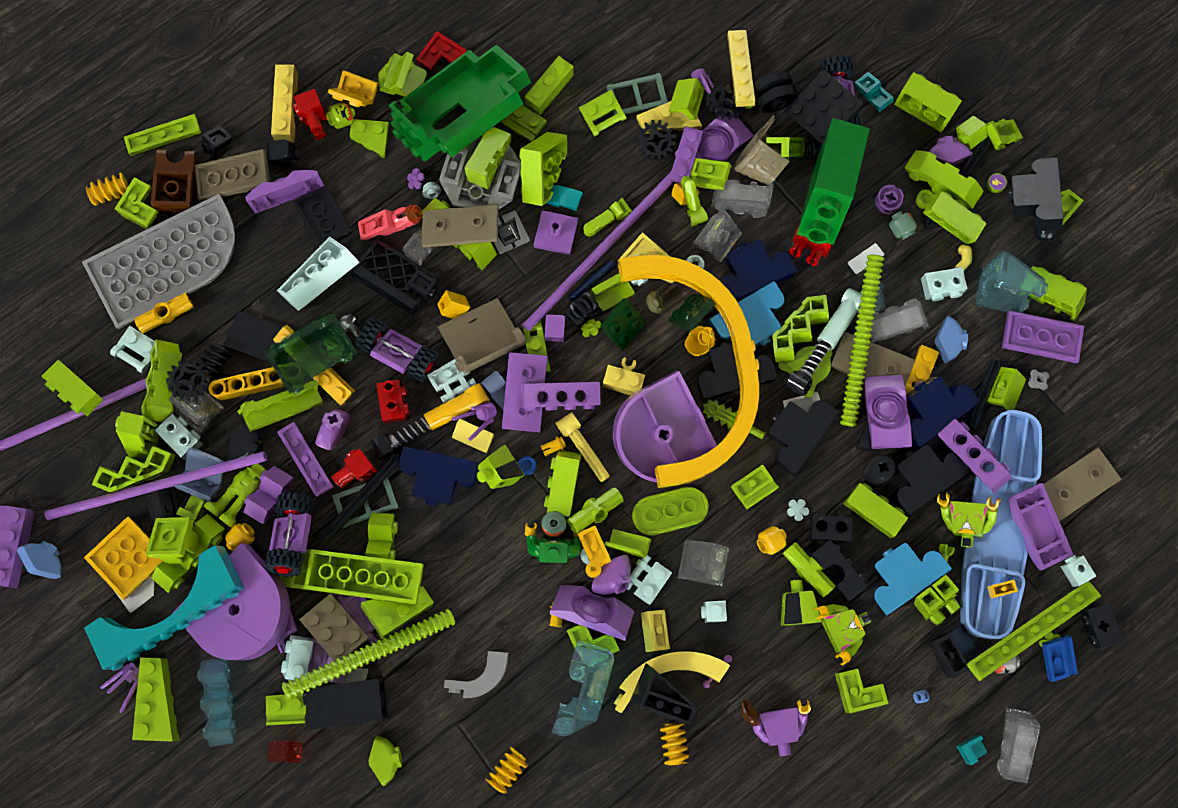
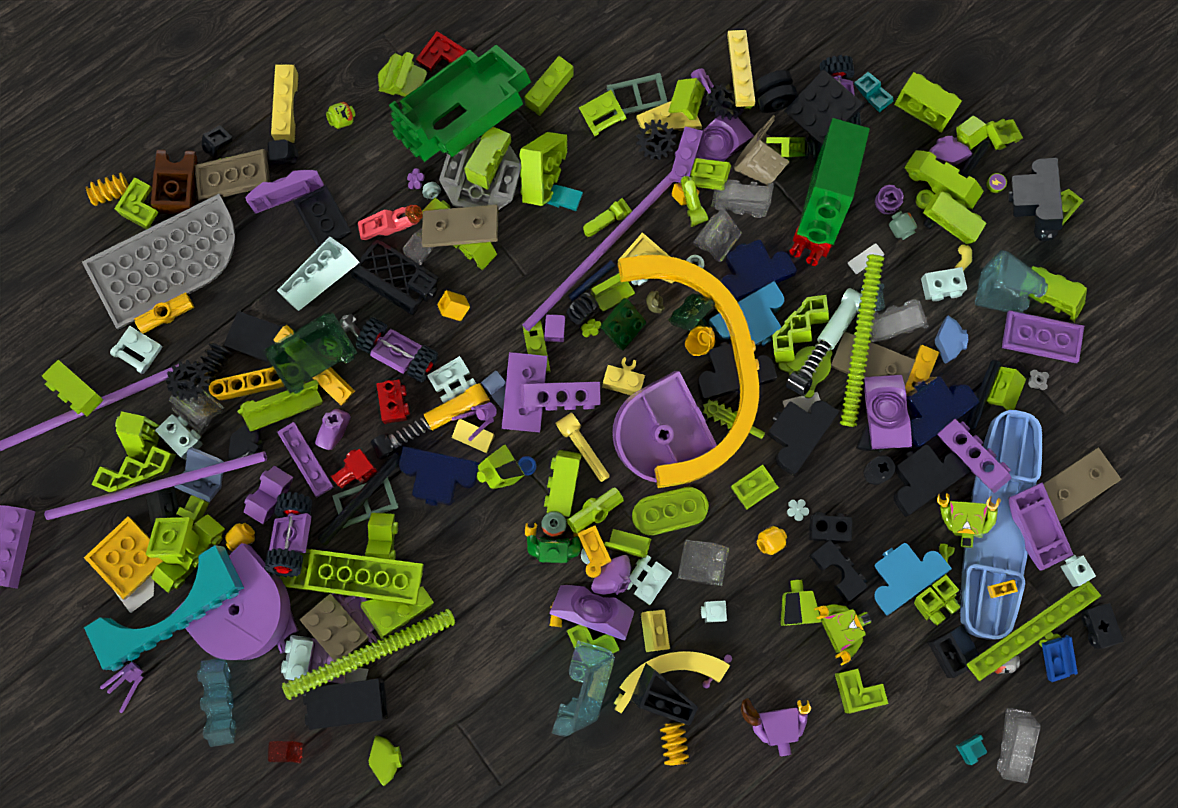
medium blue piece [17,541,62,579] -> none
lime plate [124,114,202,156] -> none
lime wedge [132,658,179,742] -> none
lime brick [141,340,182,423] -> none
lime piece [204,463,266,528] -> none
lime plate [266,694,307,725] -> none
red brick [293,89,327,140] -> none
yellow bracket [328,71,379,107] -> none
lime wing [350,119,389,158] -> none
dark tan door [438,298,526,374] -> none
light grey arch [444,651,509,698] -> none
yellow piece [486,747,528,794] -> none
sticker [494,210,530,254] -> none
lime plate [501,105,547,142] -> none
medium lavender tile [534,210,578,255] -> none
yellow pin [541,436,566,457] -> none
lime piece [782,542,836,598] -> none
lime brick [843,483,908,538] -> none
medium blue rock [913,690,930,704] -> none

